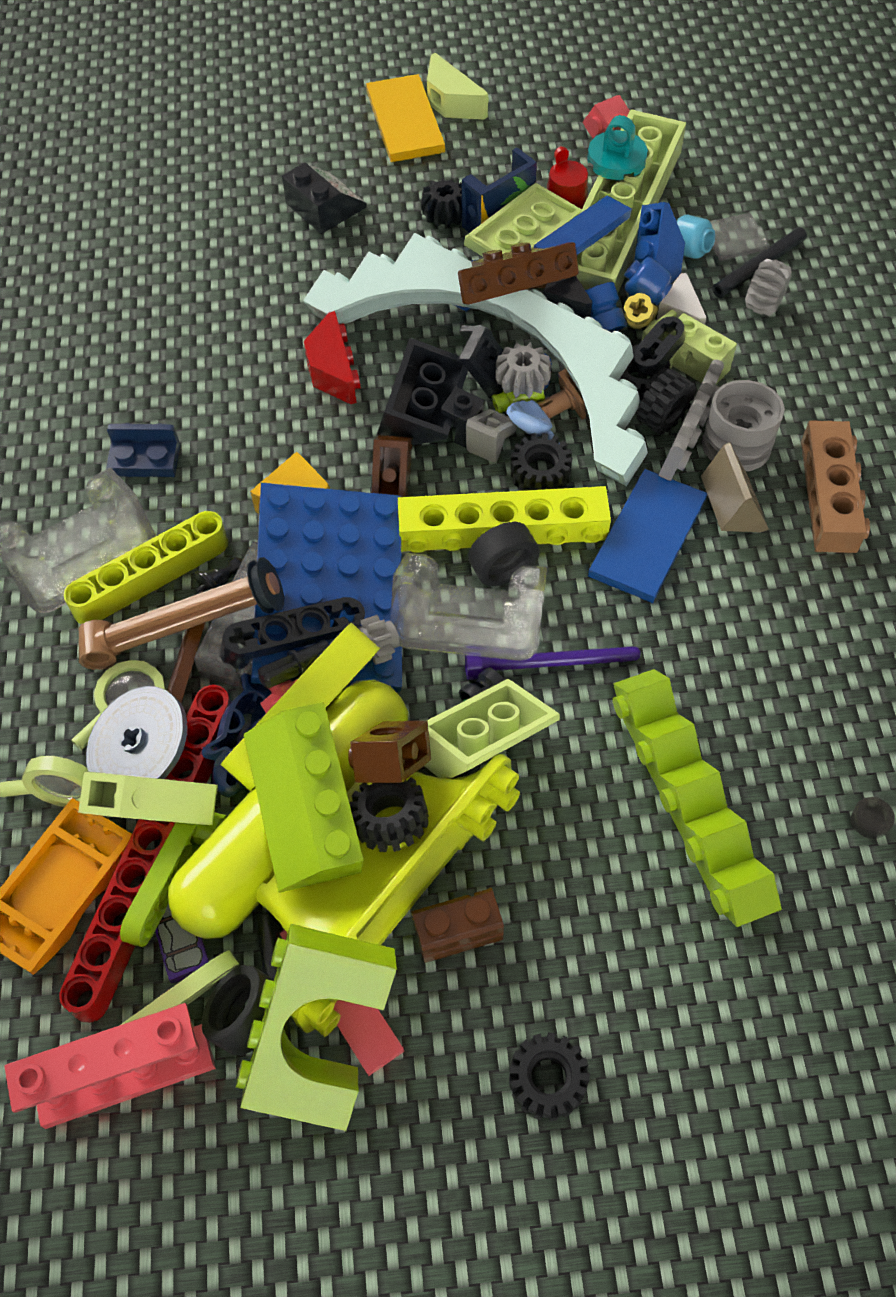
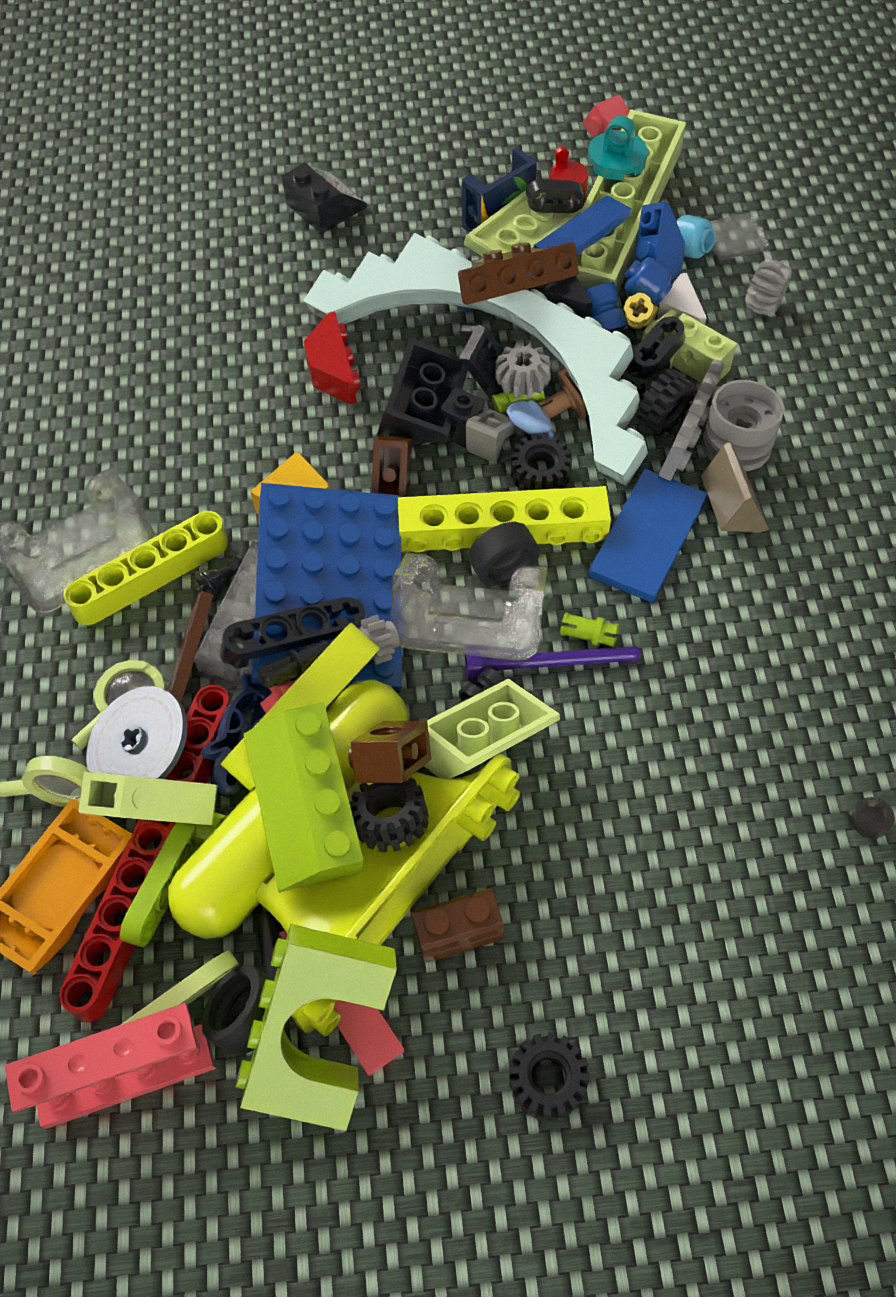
medium nougat piece [79,557,284,670] -> none
dark blue bracket [106,423,180,477] -> none
tile [155,905,210,984] -> none
yellow tile [366,74,445,162] -> none
black gear [420,178,462,228] -> none
yellowish green slope [427,53,489,120] -> none
lime brick [613,669,782,927] -> none
black piece [712,227,807,298] -> none
medium nougat brick [801,421,870,553] -> none
none -> black beam [526,179,585,214]
none -> lime pin [560,612,619,647]

